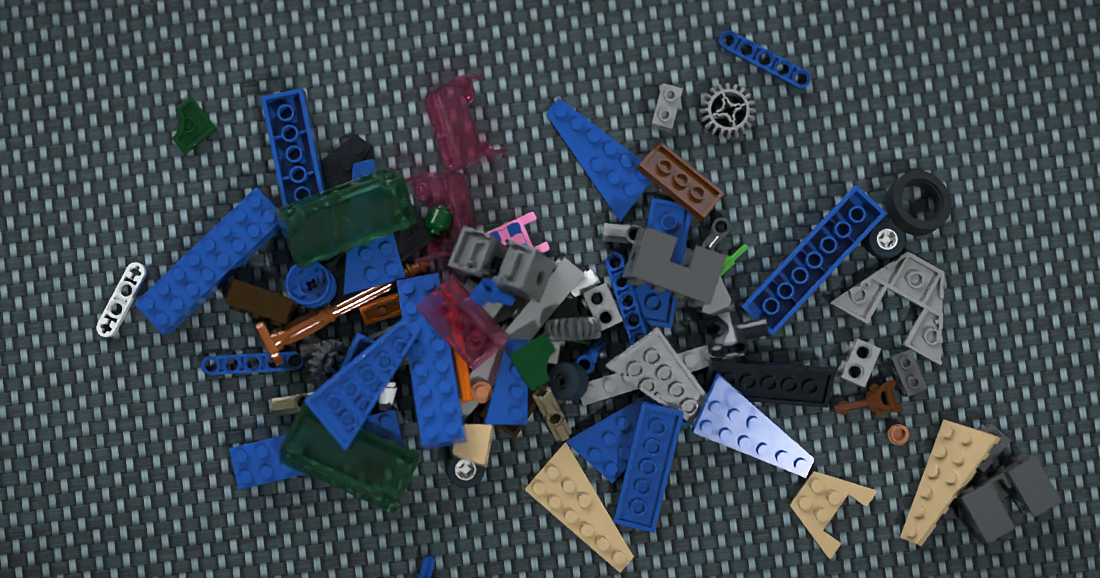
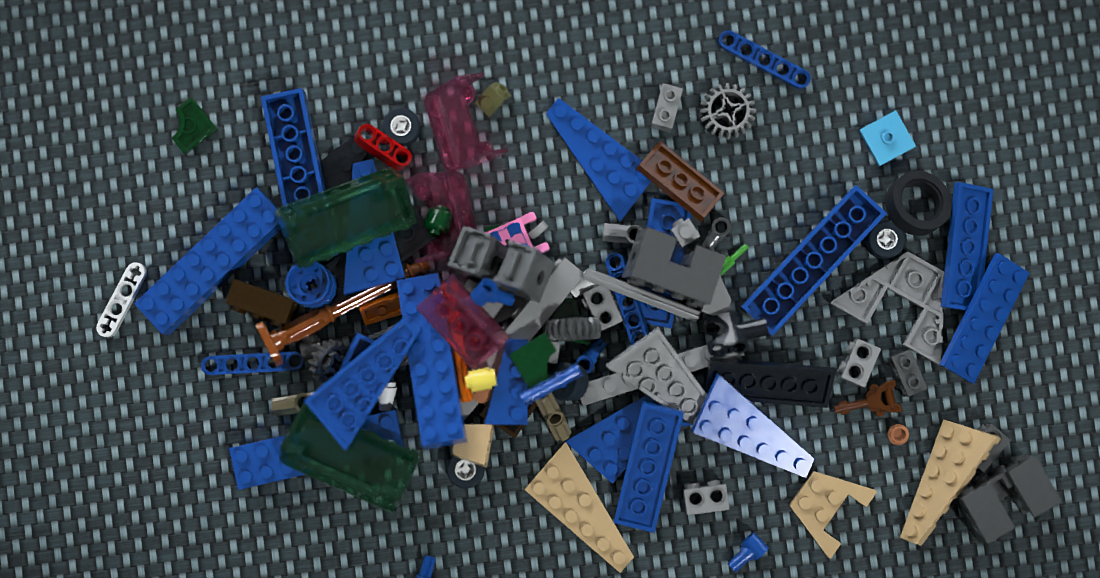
none -> red beam [354,124,412,171]
none -> black wheel [382,107,421,147]
none -> light yellow brick [465,368,497,392]
none -> olive bracket [475,82,511,117]
none -> blue pin [519,364,583,406]
none -> light grey tile [528,220,548,239]
none -> light grey axle [583,268,700,322]
none -> light grey brick [669,218,700,250]
none -> light grey brick [682,480,730,515]
none -> blue pin [727,532,769,572]
none -> medium azure plate [859,110,916,167]
none -> blue plate [939,253,1029,384]
none -> blue plate [941,182,994,311]

